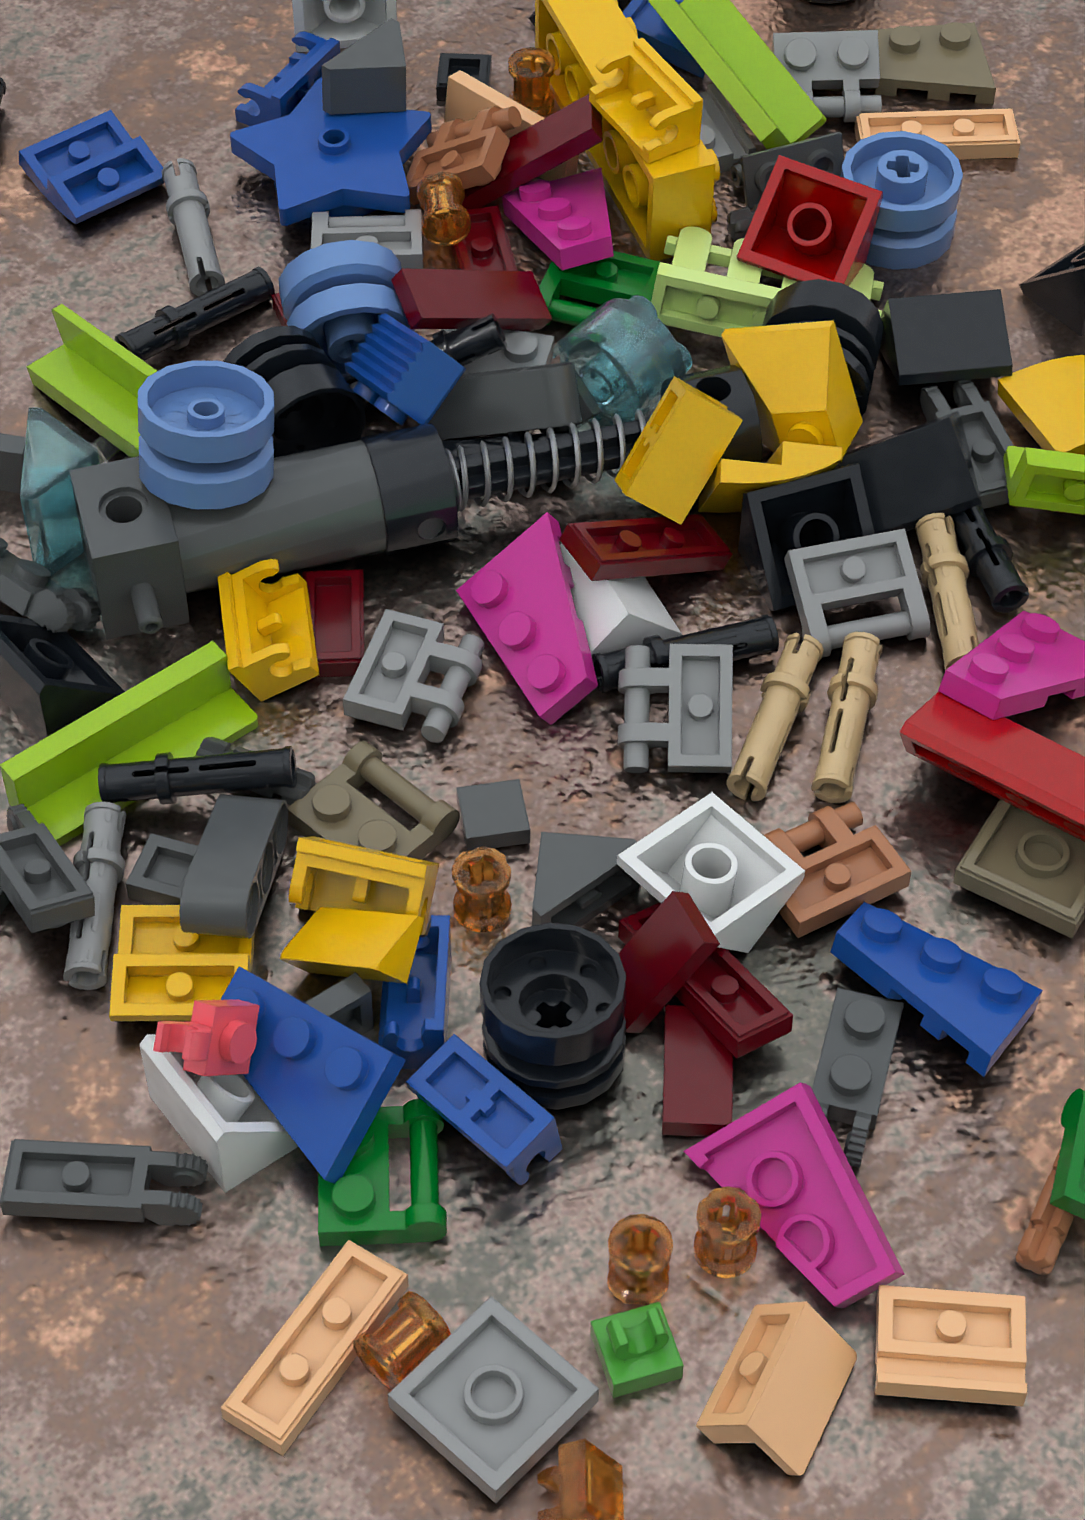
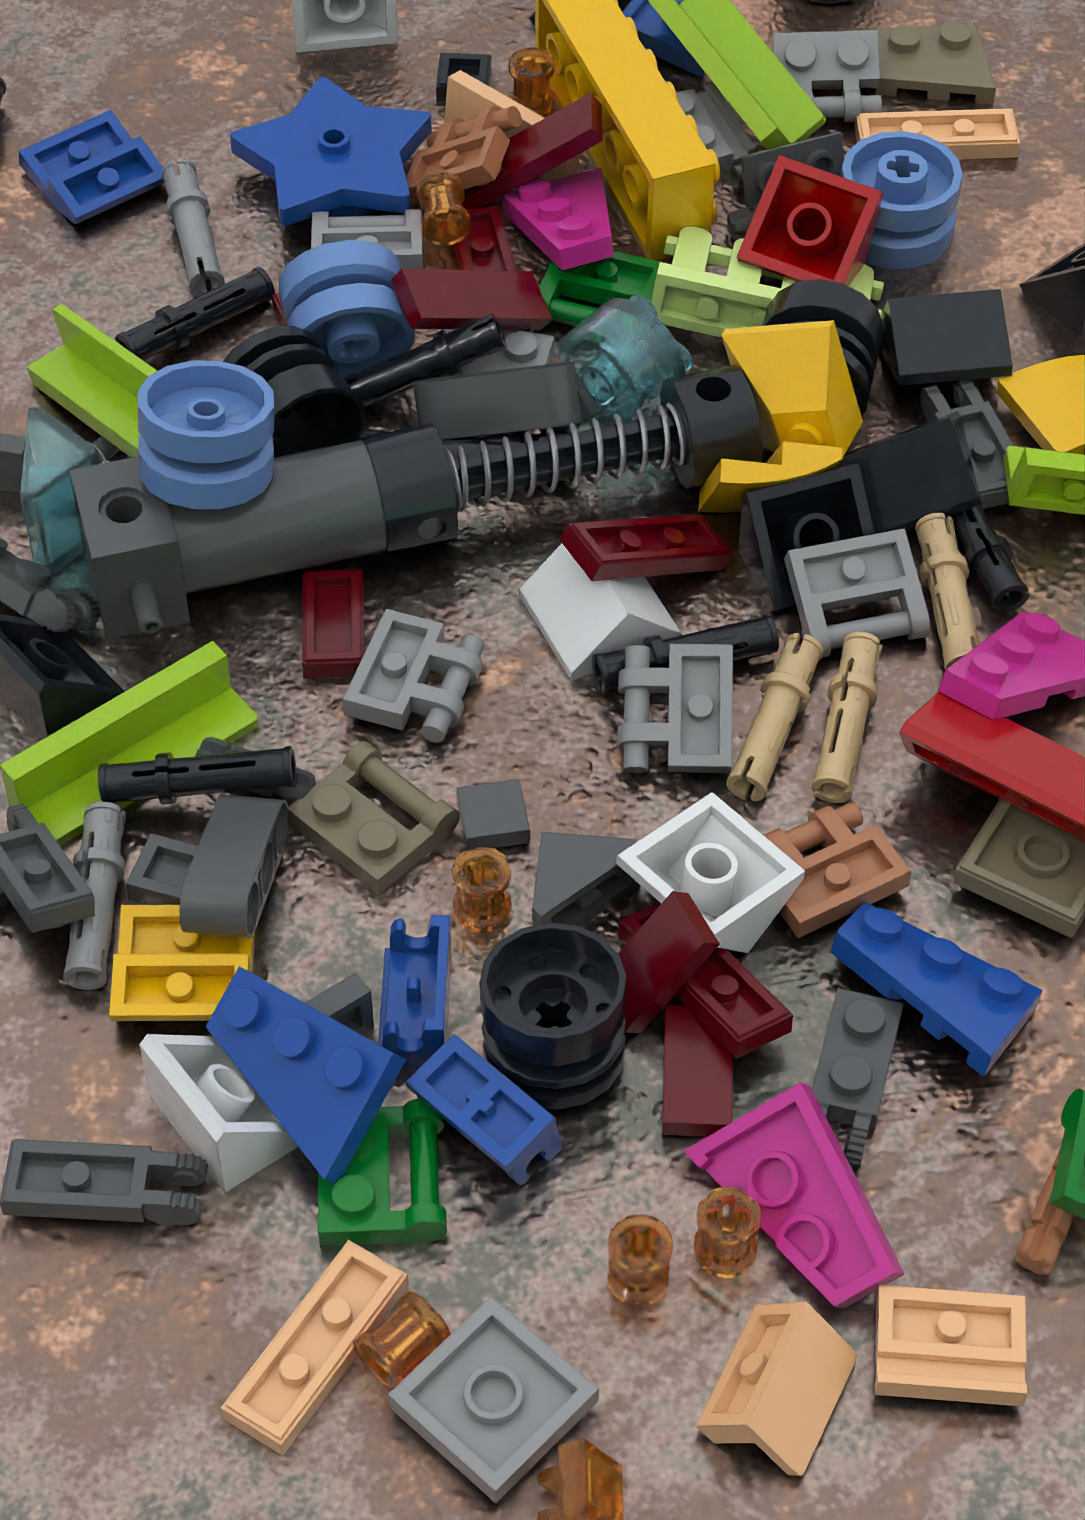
coral plate [153,999,260,1076] -> none
yellow hinge [218,559,320,702] -> none
blue hinge [235,31,340,126] -> none
yellow slope [280,906,424,984] -> none
yellow hinge [289,836,439,935] -> none
dark grey slope [322,18,406,114] -> none
blue brick [345,313,466,426] -> none
dark pink wing [456,512,598,725] -> none
yellow hinge [589,38,703,163] -> none
bright green tile [590,1302,684,1398] -> none
yellow hinge [614,376,743,525] -> none

